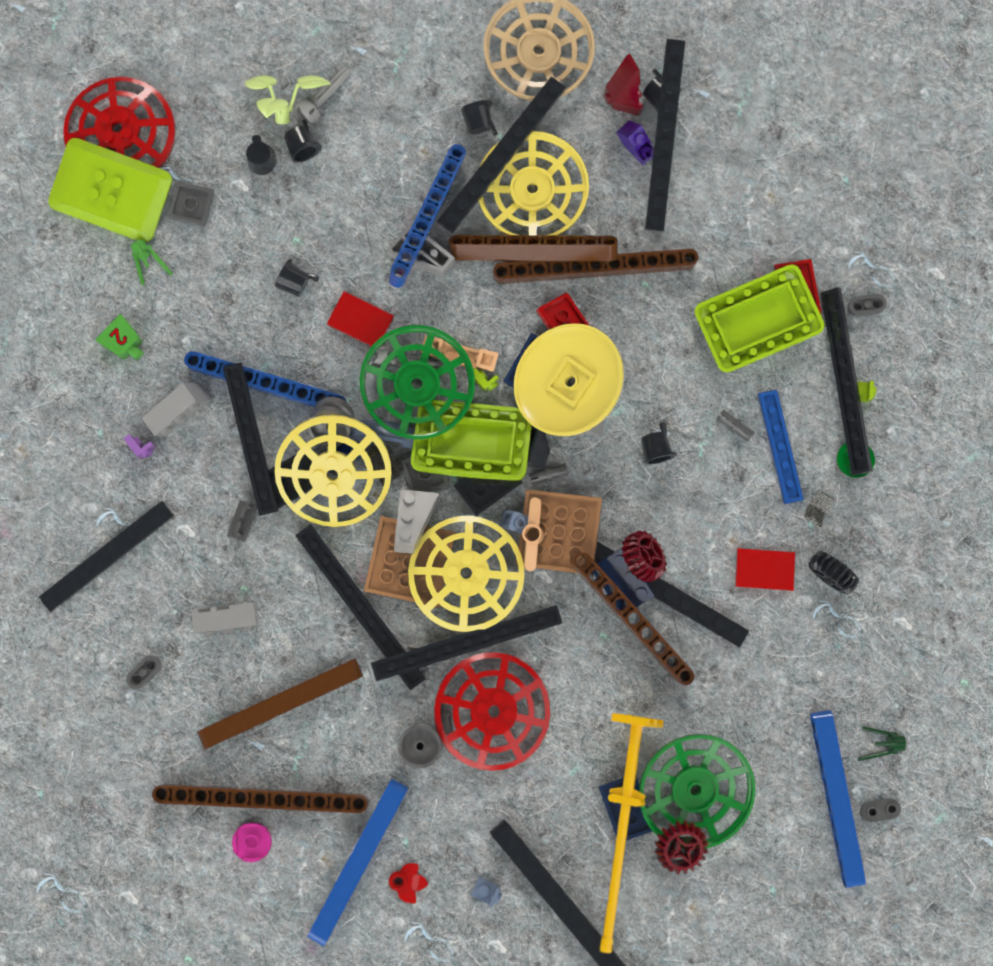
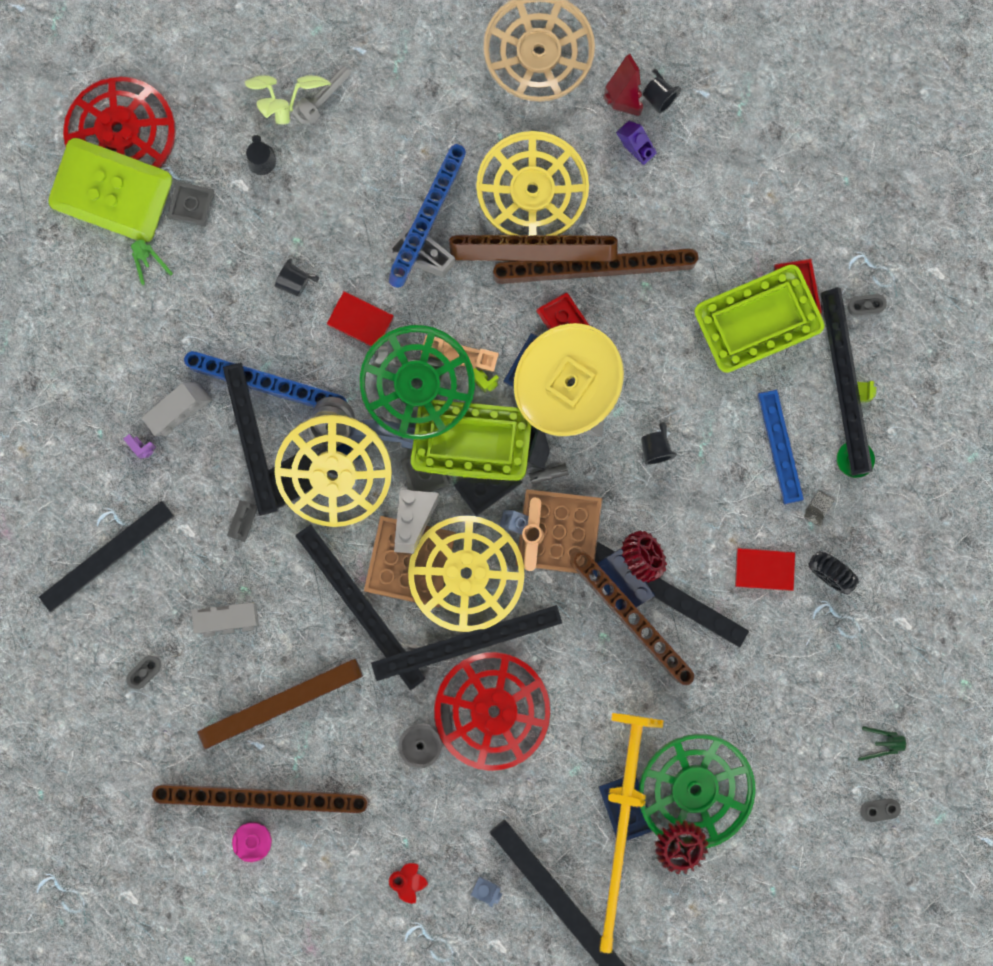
bright green torso [95,314,144,361] -> none
black hat [284,119,322,163] -> none
blue beam [307,779,409,947] -> none
clear smoke bracket [367,443,403,487] -> none
black plate [437,76,566,234] -> none
black hat [461,100,498,136] -> none
black plate [645,39,685,232] -> none
dark grey pin [717,410,755,442] -> none
blue beam [810,710,866,888] -> none

